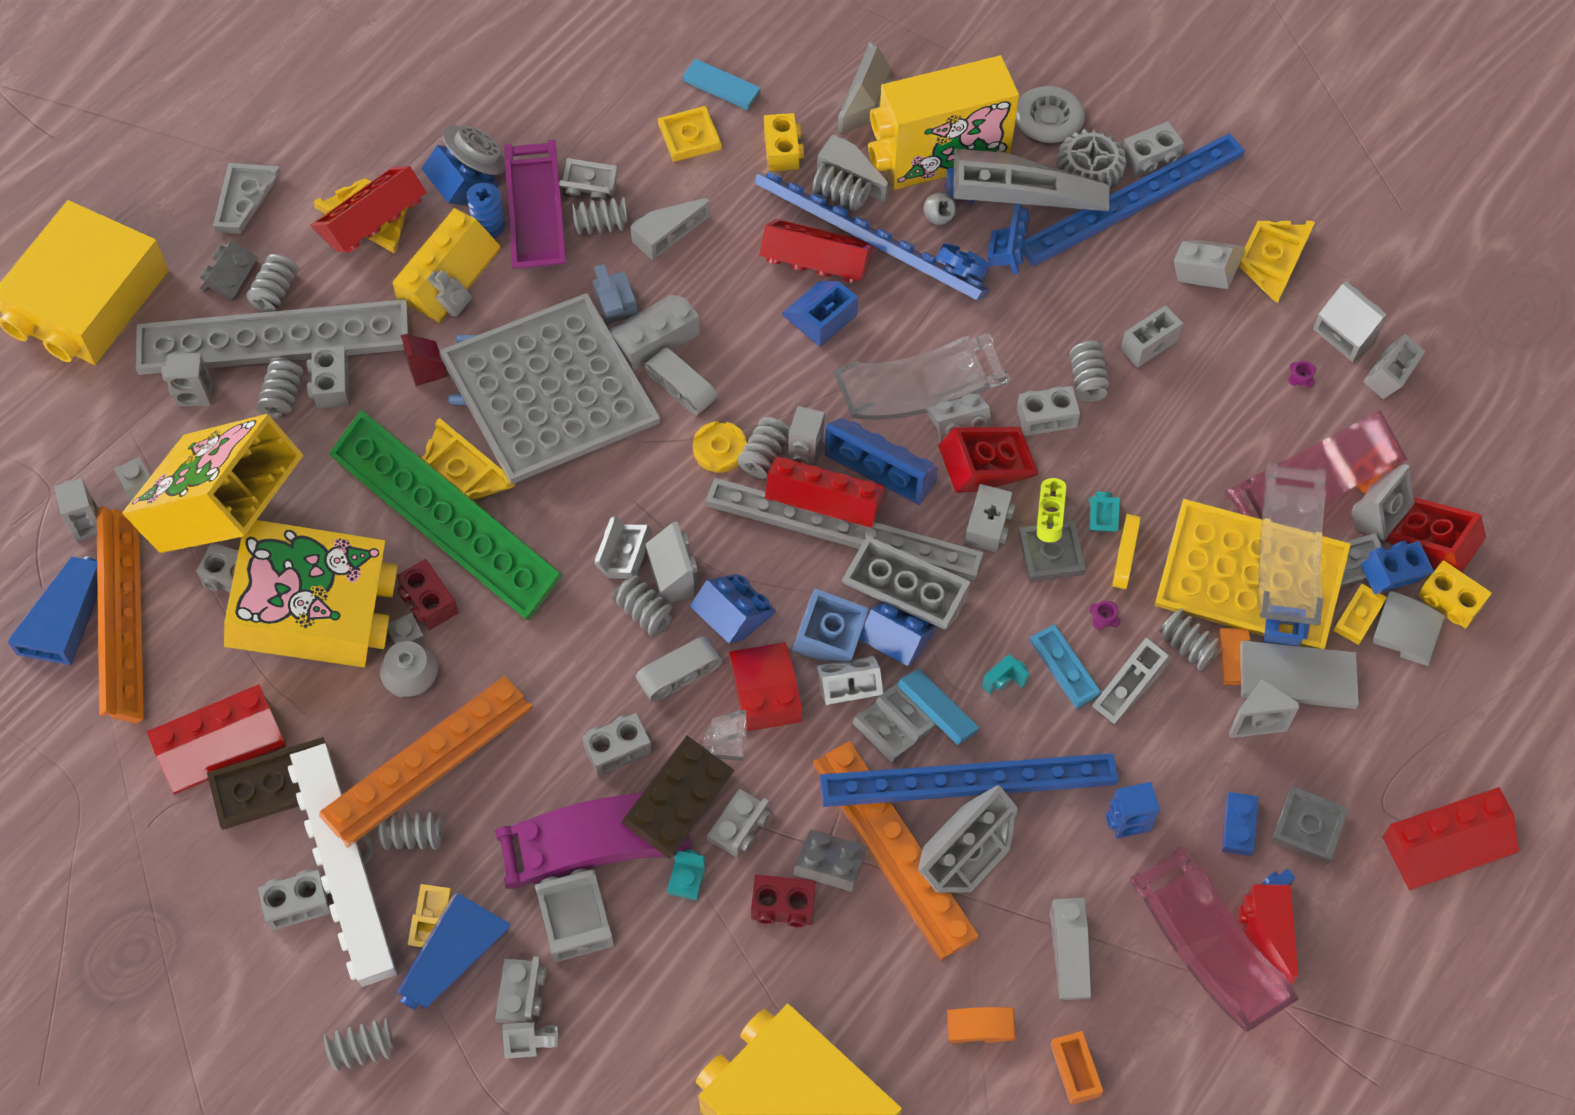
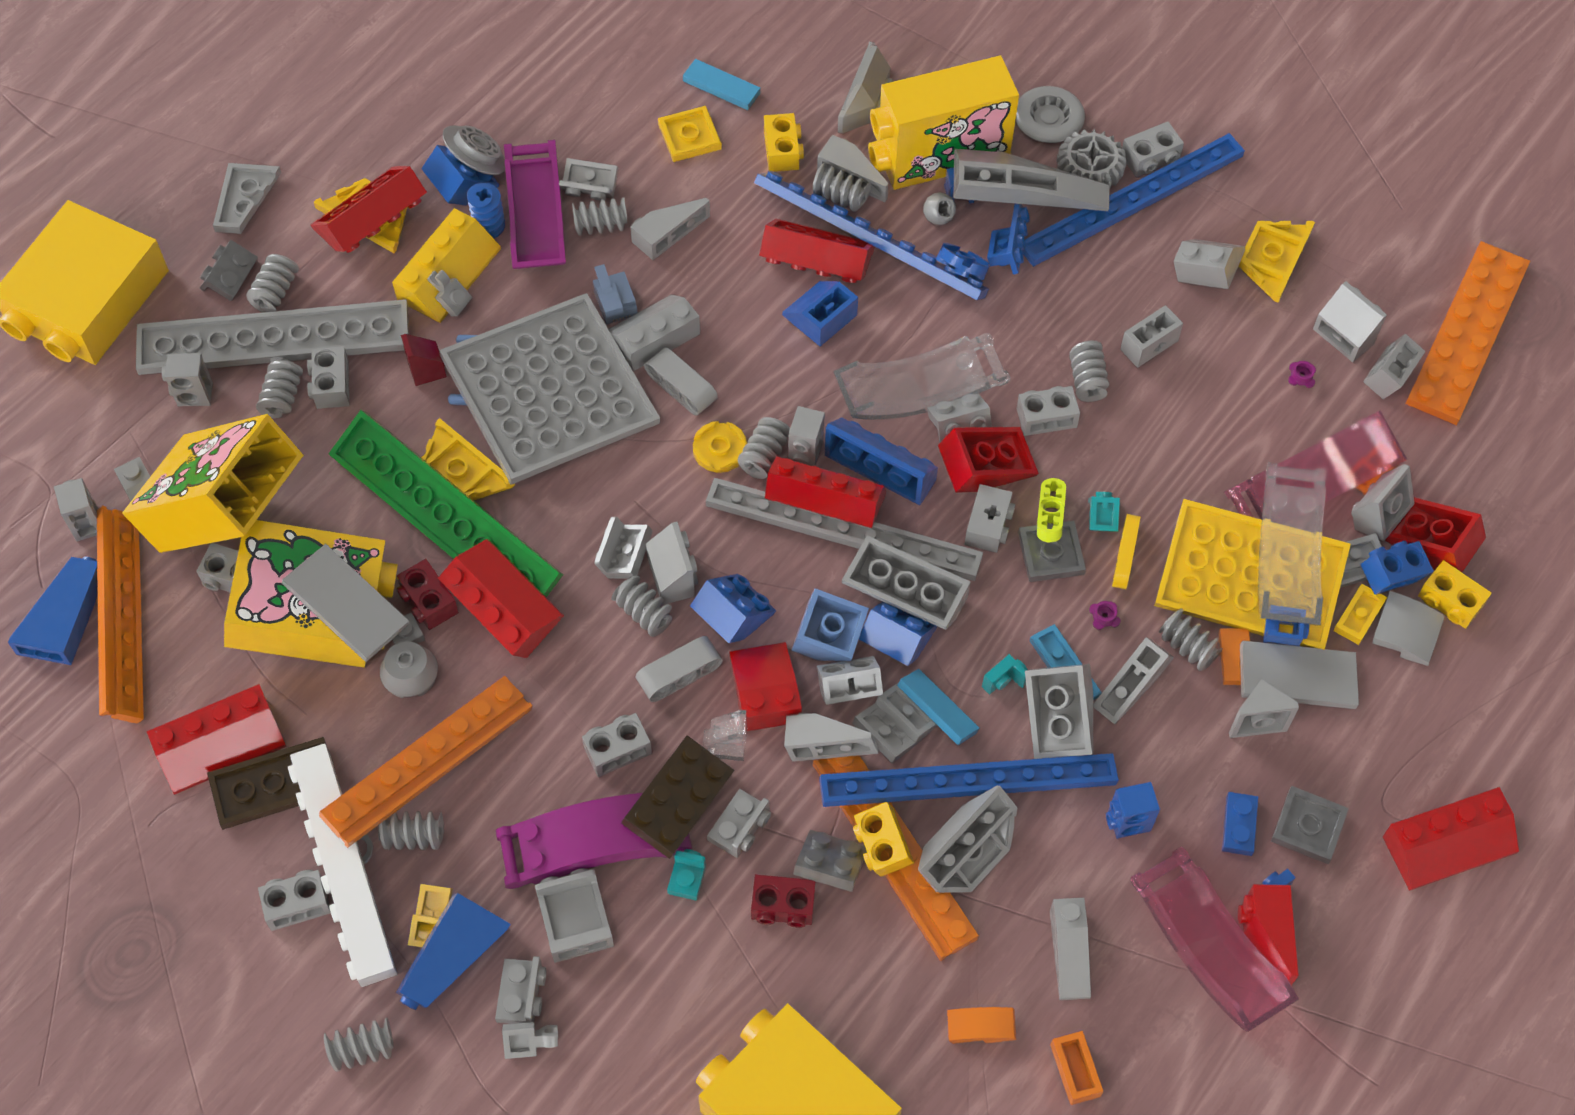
none -> light grey tile [282,544,409,662]
none -> red slope [438,539,564,658]
none -> light grey slope [784,713,879,762]
none -> yellow brick [853,802,914,877]
none -> light grey slope [1025,664,1093,759]
none -> orange plate [1405,241,1530,425]

